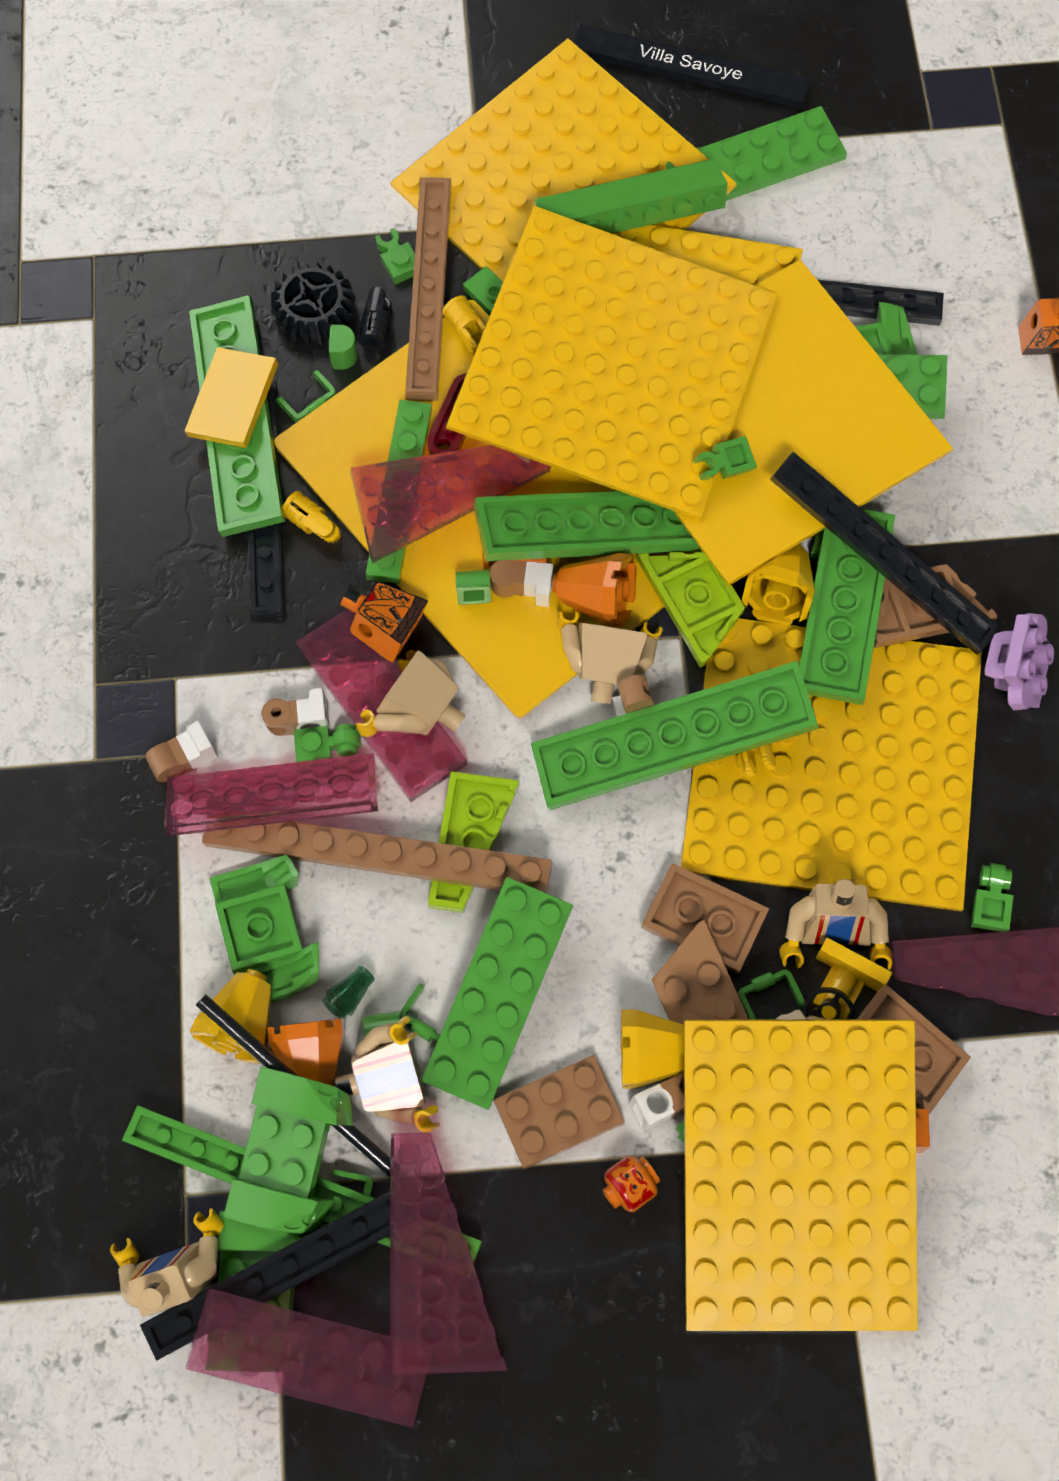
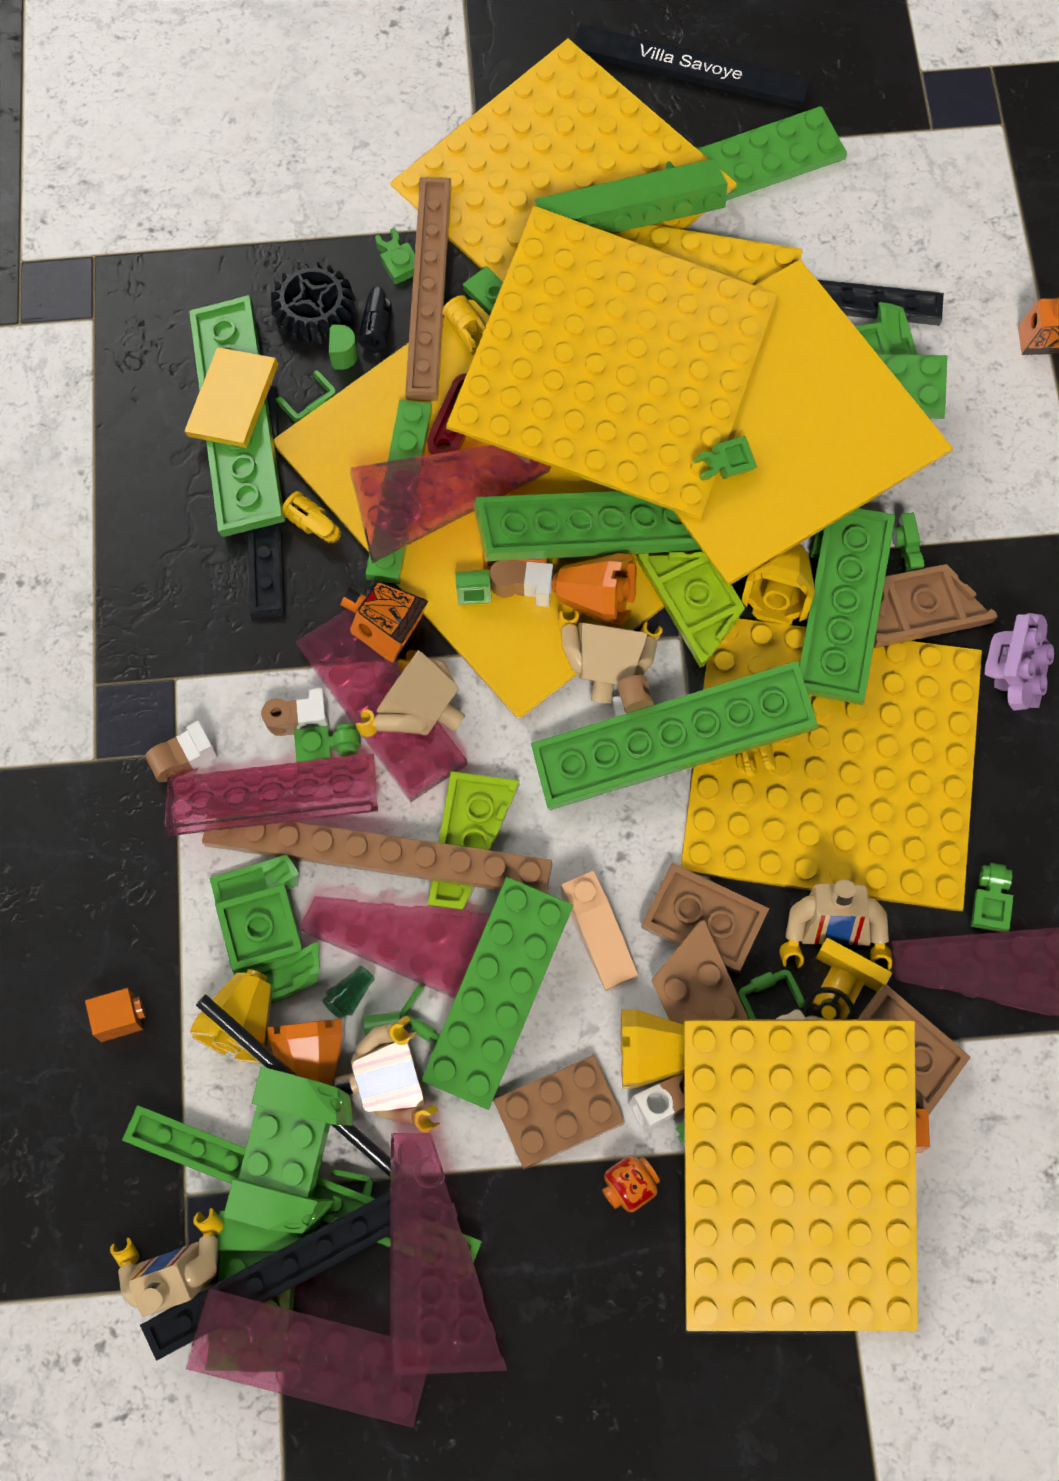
black tile [769,452,1000,655] -> none
none -> orange brick [85,988,146,1042]
none -> clear pink wing [299,896,491,999]
none -> light nougat slope [561,870,638,991]
none -> bright green plate [892,512,924,572]

